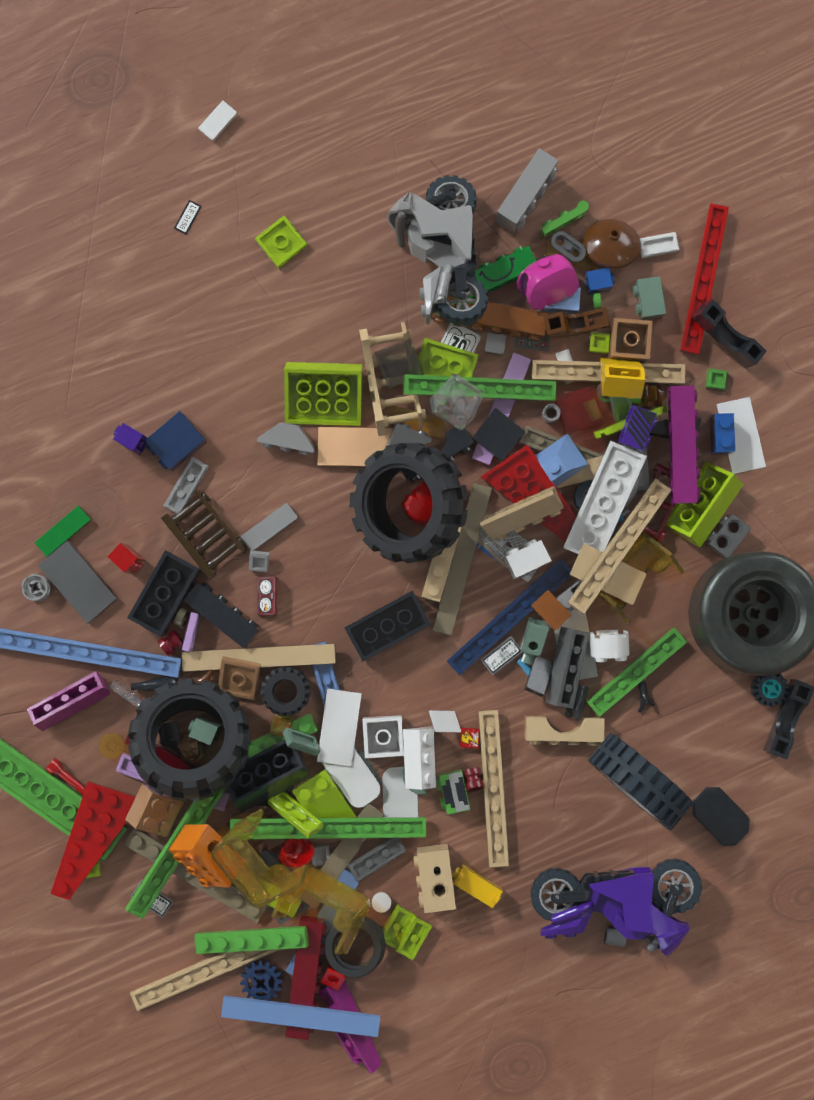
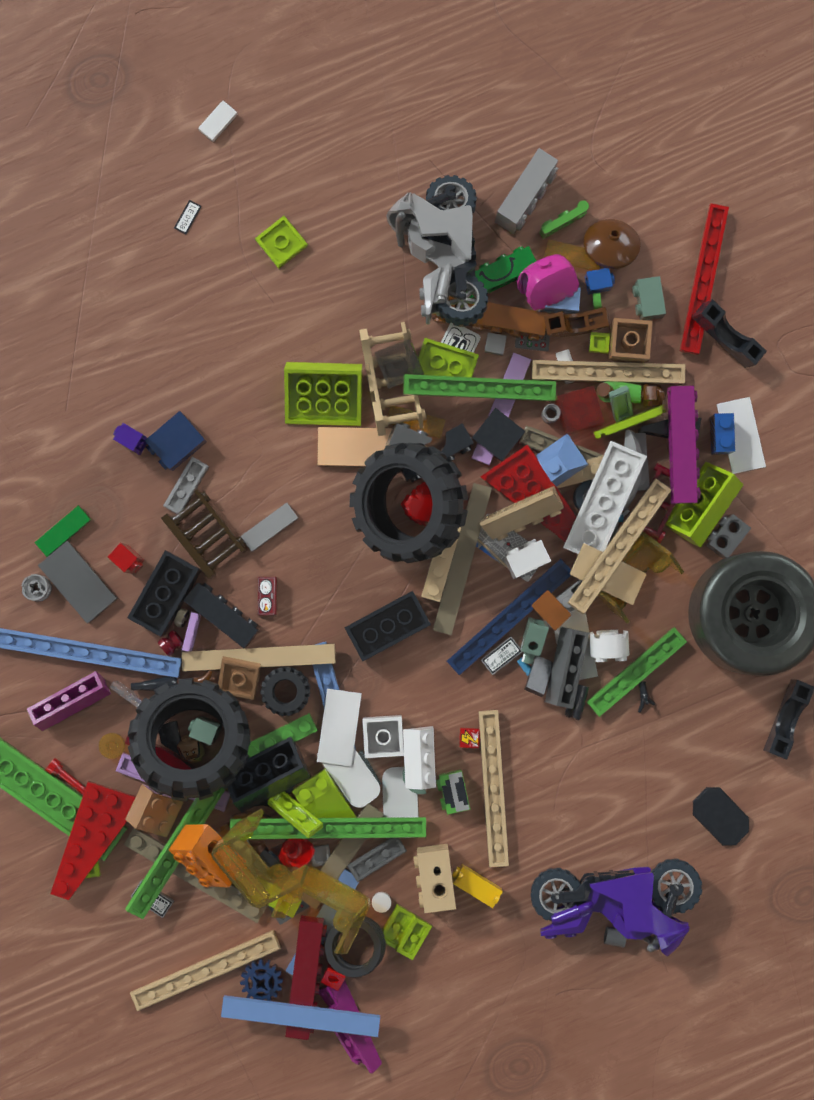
bright green plate [194,926,309,954] -> none
light grey tile [249,550,270,573] -> none
light grey slope [257,422,316,455] -> none
clear yellow tile [270,716,293,736] -> none
sand green tile [283,728,320,756] -> none
white sticker [429,710,461,732] -> none
clear slope [430,373,484,431] -> none
dark red wheel [462,767,485,792] -> none
tan arch [525,716,604,746] -> none
dark grey plate [551,231,586,263] -> none
clear yellow tile [583,399,601,421] -> none
black wheel [588,733,694,830] -> none
yellow slope [600,358,645,399] -> none
brick [618,405,658,451] -> none
white tile [640,232,679,259] -> none
bright green tile [705,368,728,391] -> none
black wheel [751,674,789,706] -> none

